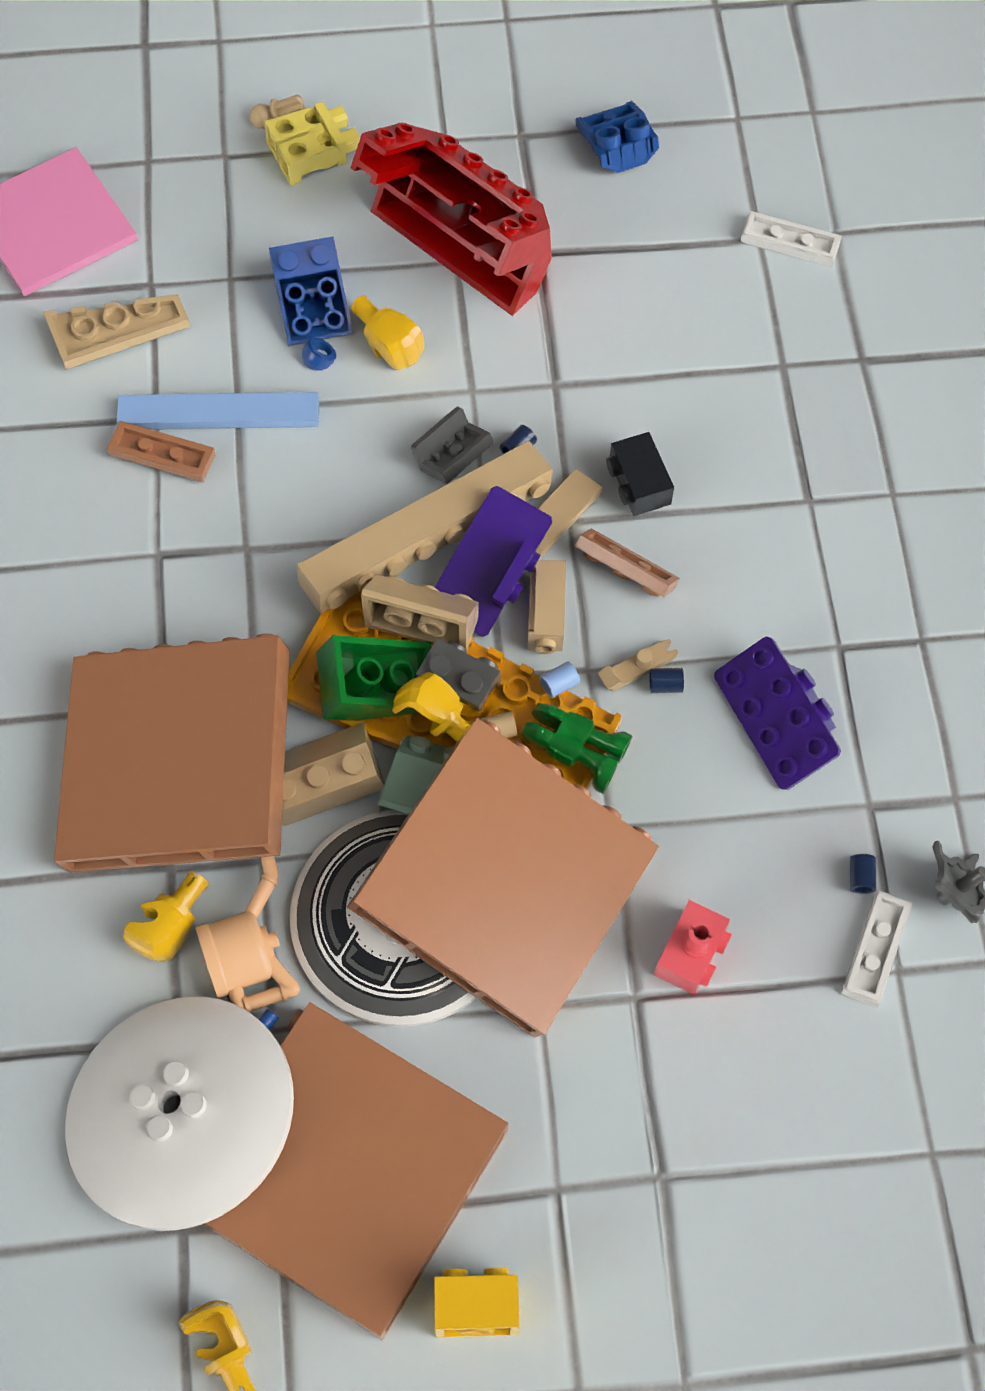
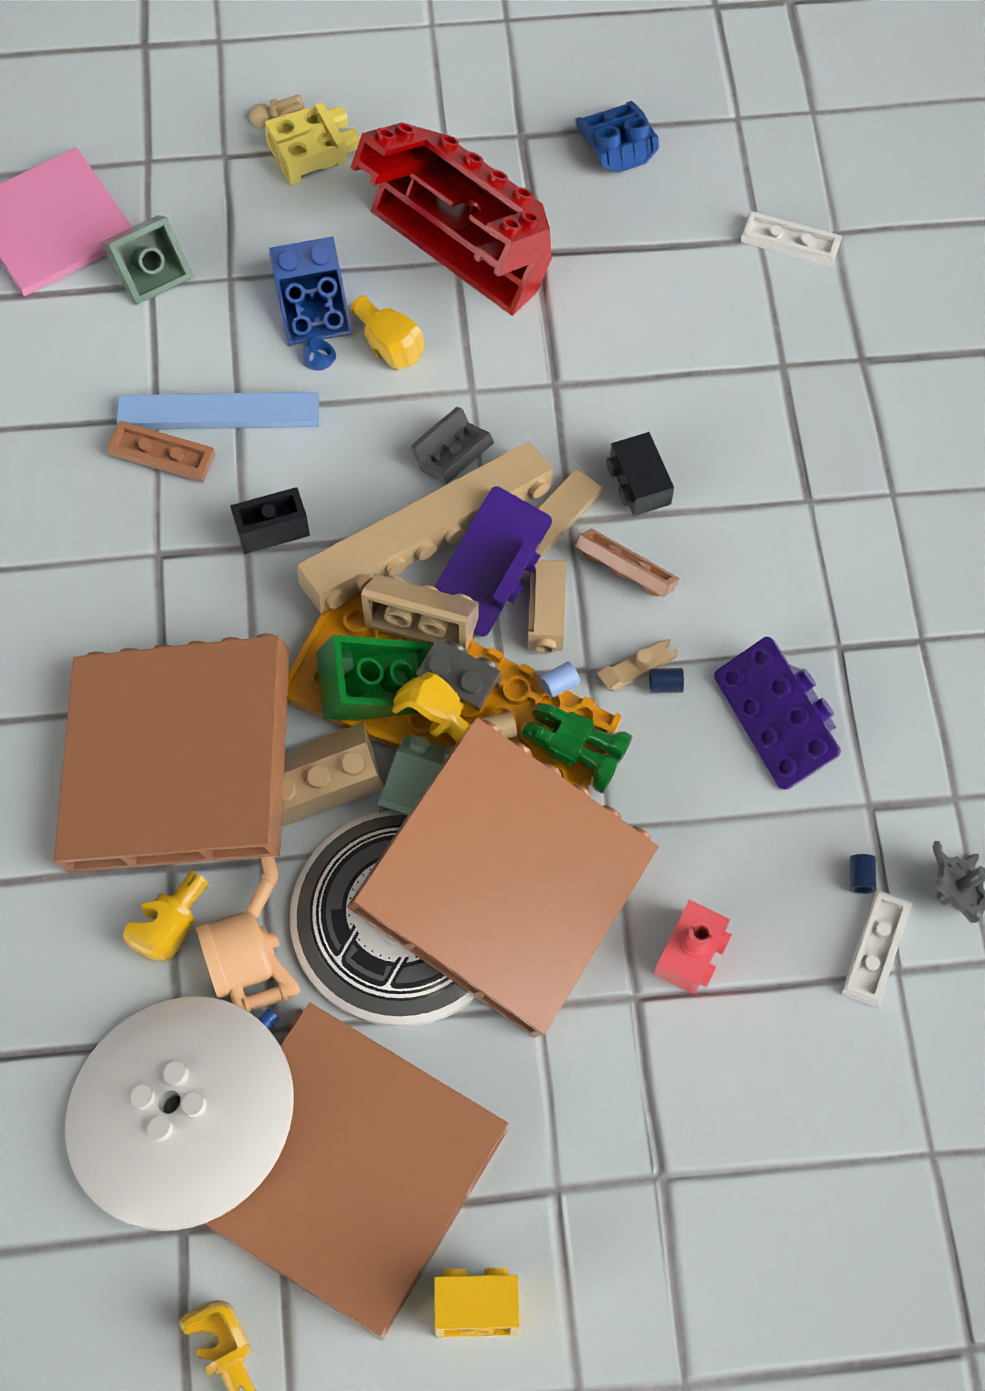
tan wing [43,294,190,370] -> none
dark blue hinge [500,425,537,454] -> none
none -> sand green slope [101,215,194,304]
none -> black brick [230,487,310,554]

